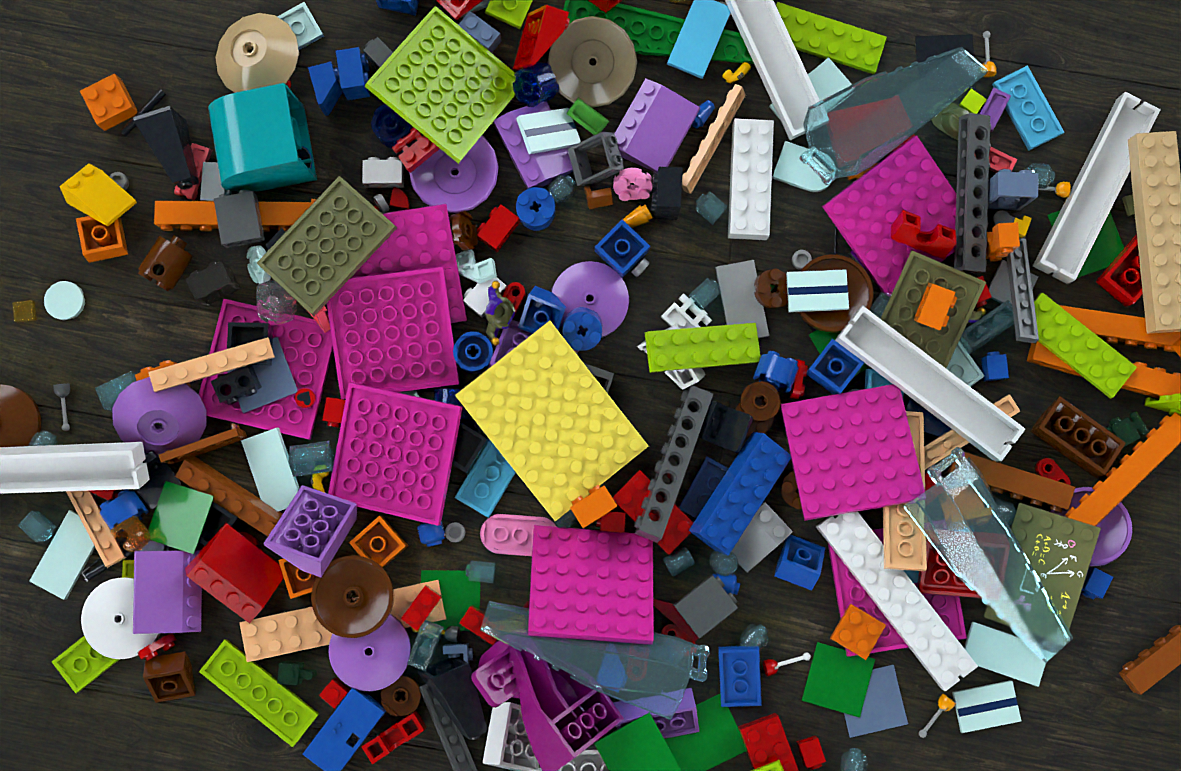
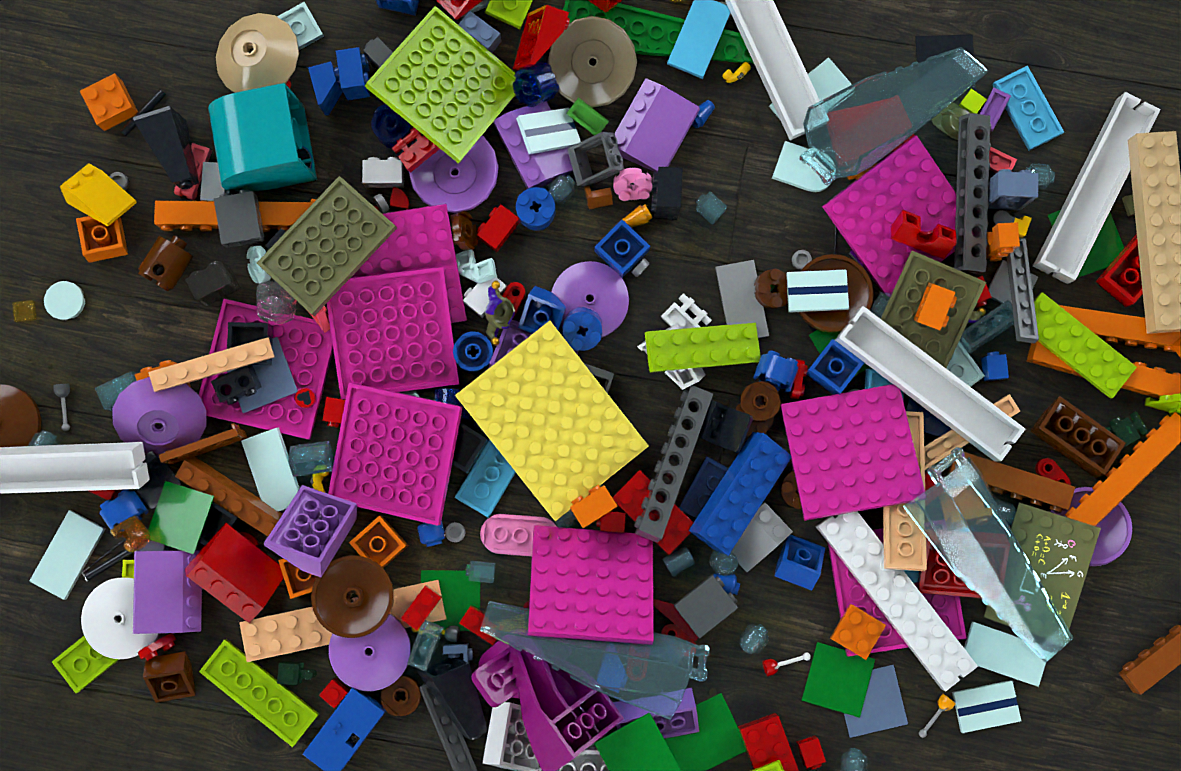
clear light blue brick [18,511,56,542] -> none
light nougat plate [66,490,126,568] -> none
red arch [362,710,427,764] -> none
light nougat plate [682,84,746,194] -> none
clear light blue brick [689,278,721,310] -> none
blue tile [718,646,762,707] -> none
white brick [728,119,774,240] -> none
lime plate [776,2,887,74] -> none
hinge [980,31,996,77] -> none
light orange hinge [1038,182,1070,198] -> none
blue brick [1082,567,1113,600] -> none

